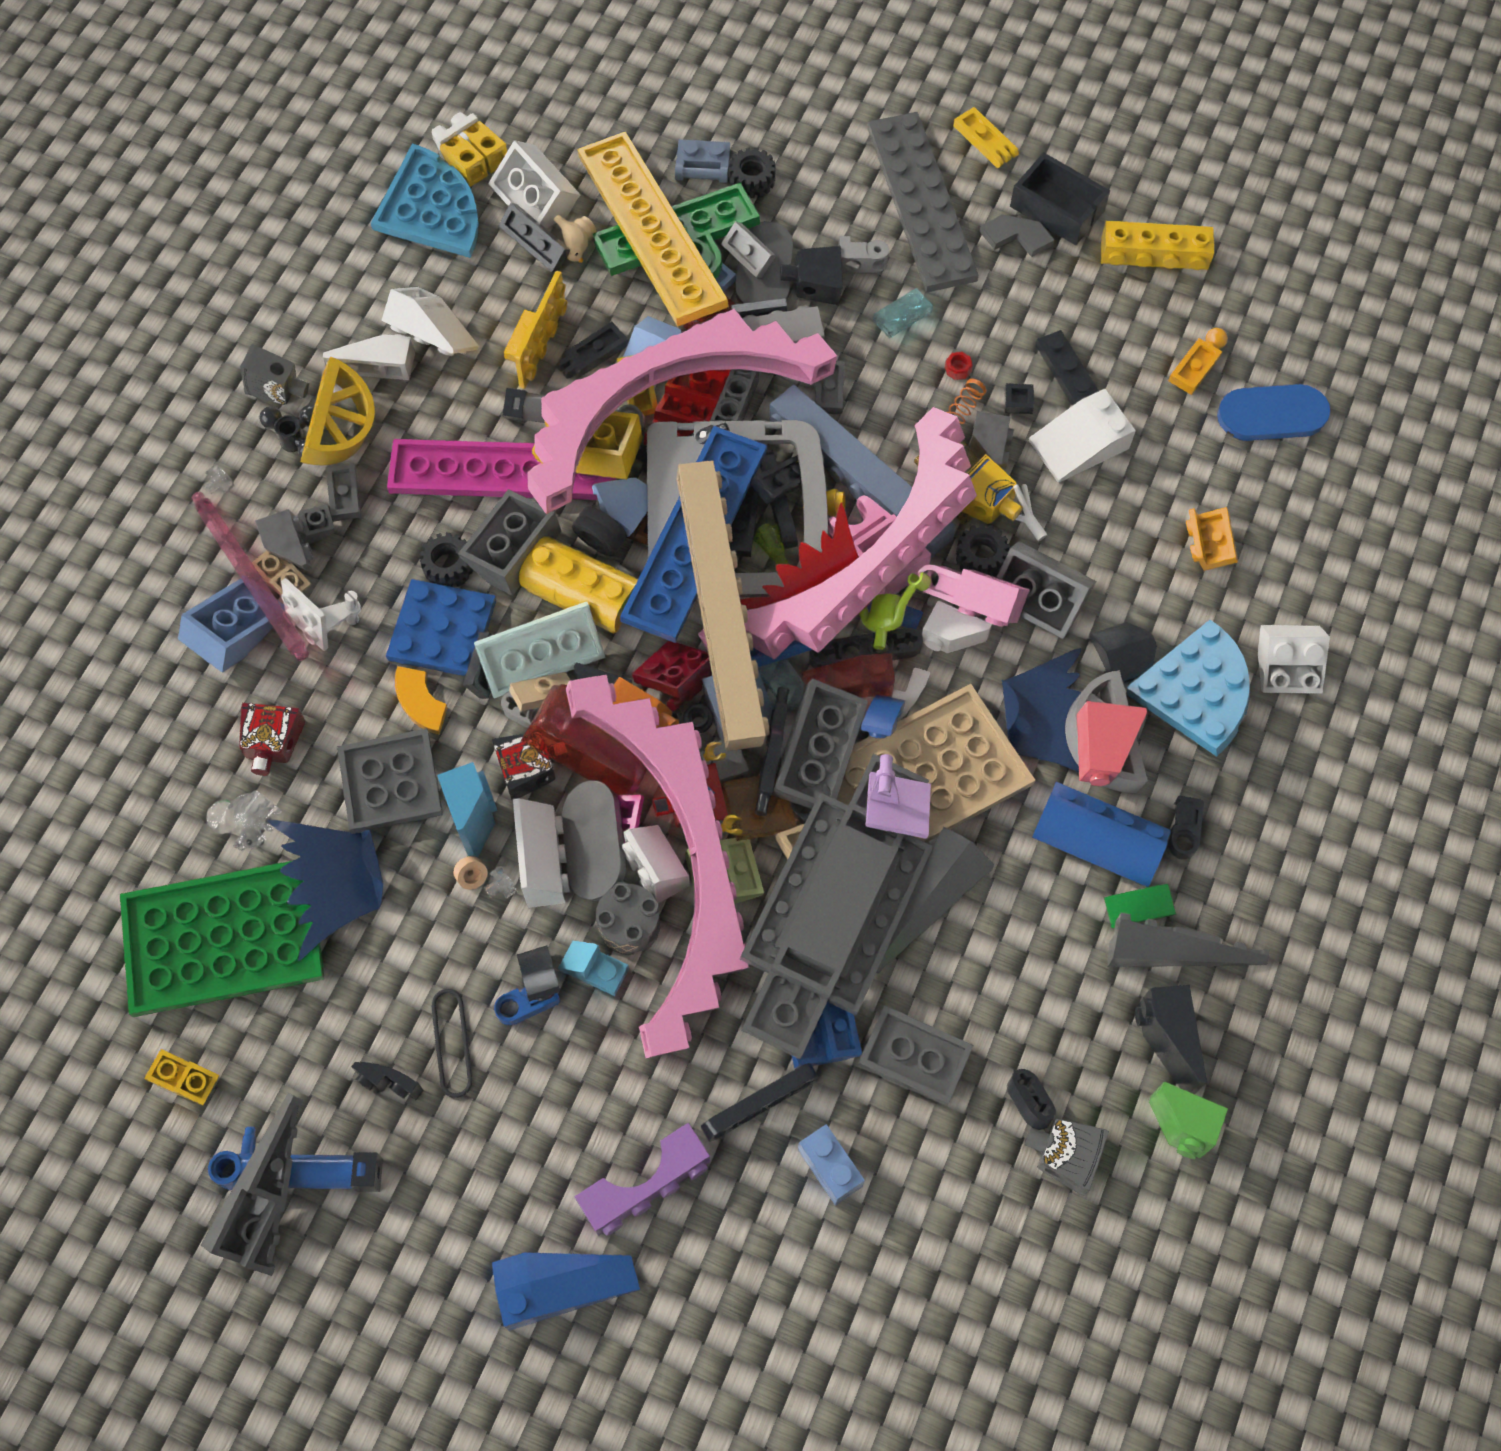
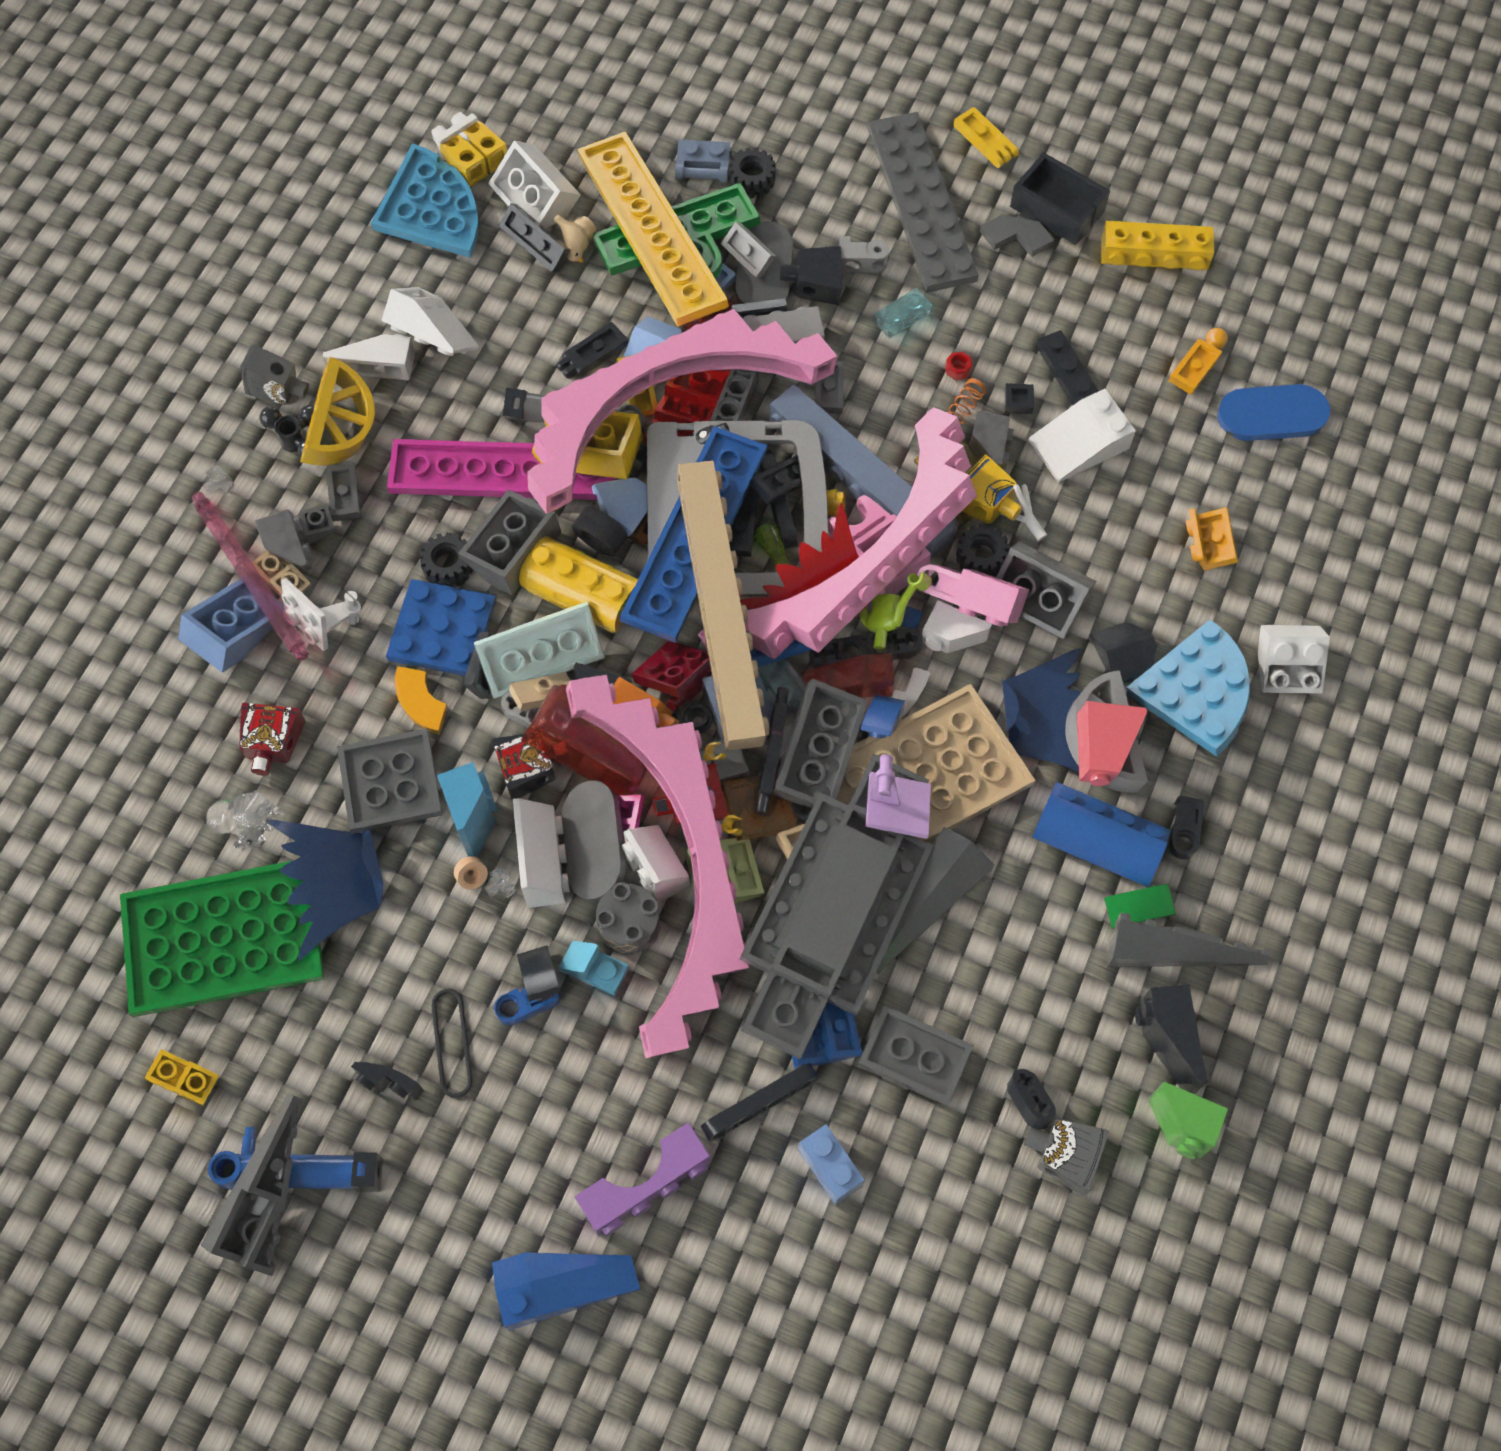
yellow bracket [504,271,568,389] -> none

